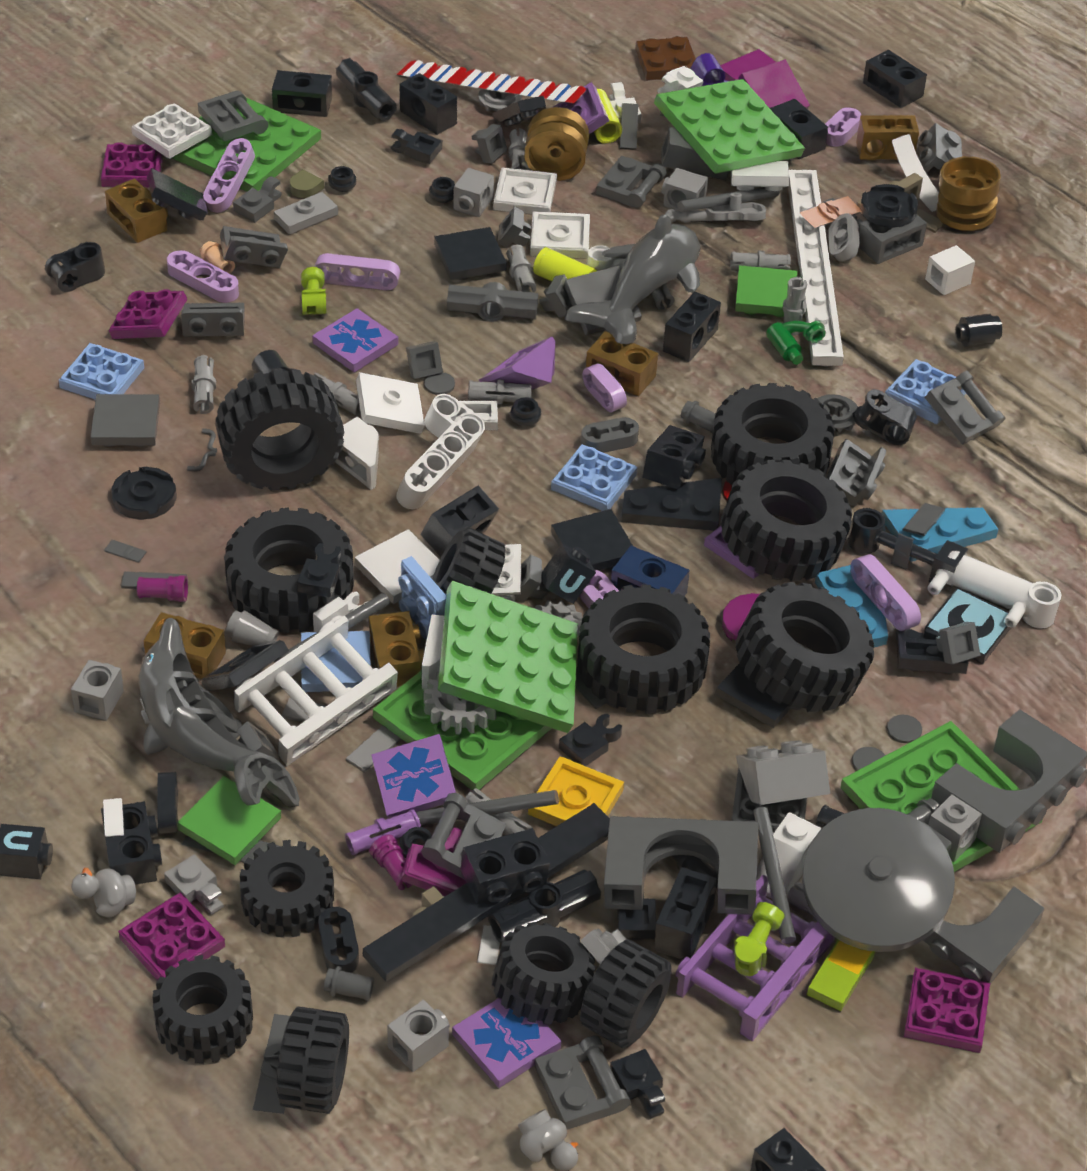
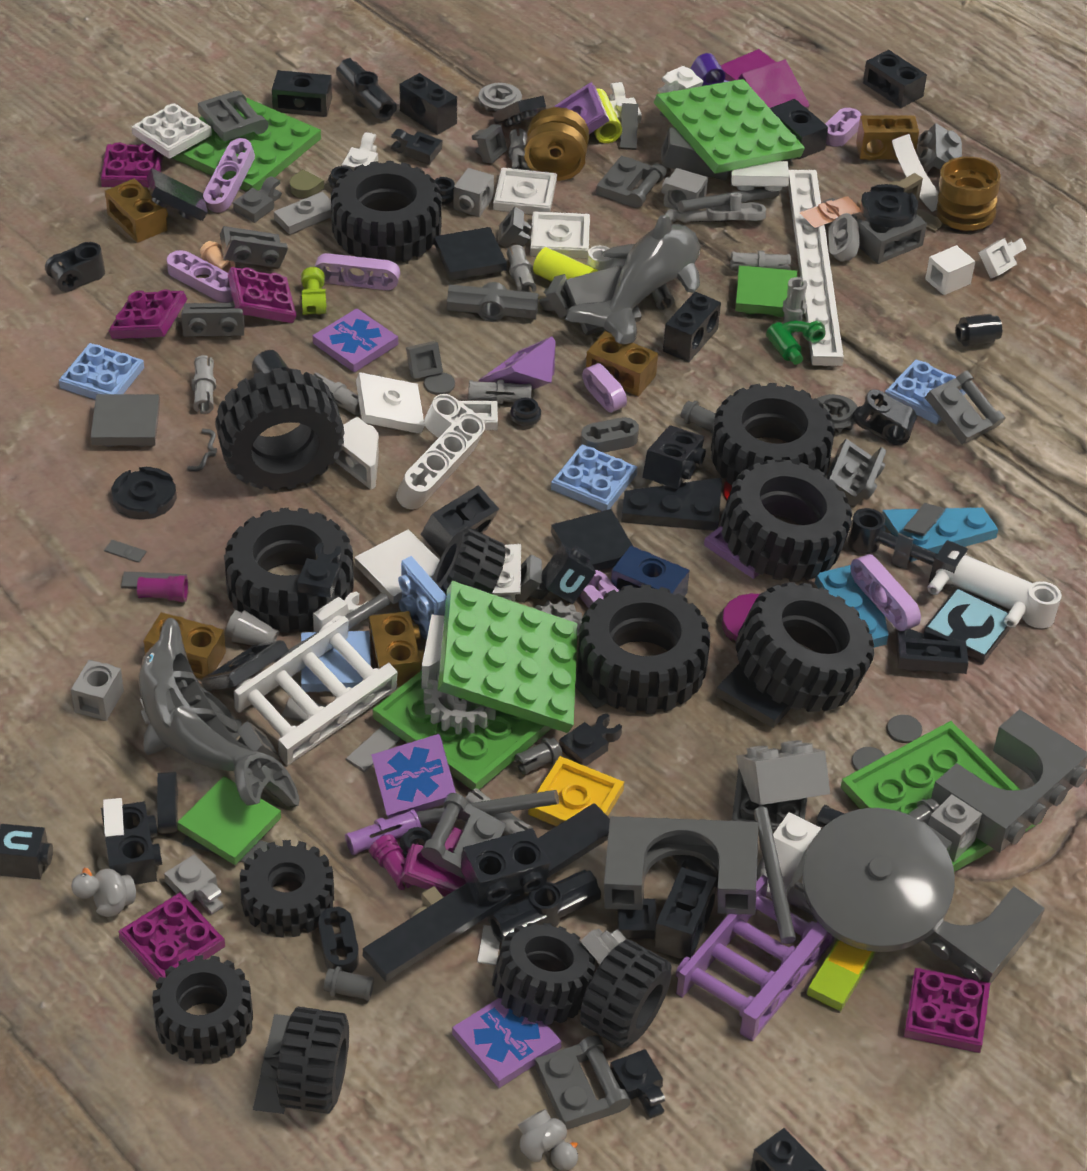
light grey brick [387,999,450,1072] -> none
sticker [396,60,586,104] -> none
reddish brown plate [635,36,696,81] -> none
lime leg [734,902,785,976] -> none
dark grey tile [936,622,981,664] -> none
none -> magenta tile [228,267,296,323]
none -> black tyre [331,161,442,263]
none -> white plate [342,132,378,171]
none -> dark grey pin [515,737,562,775]
none -> white plate [978,238,1026,278]

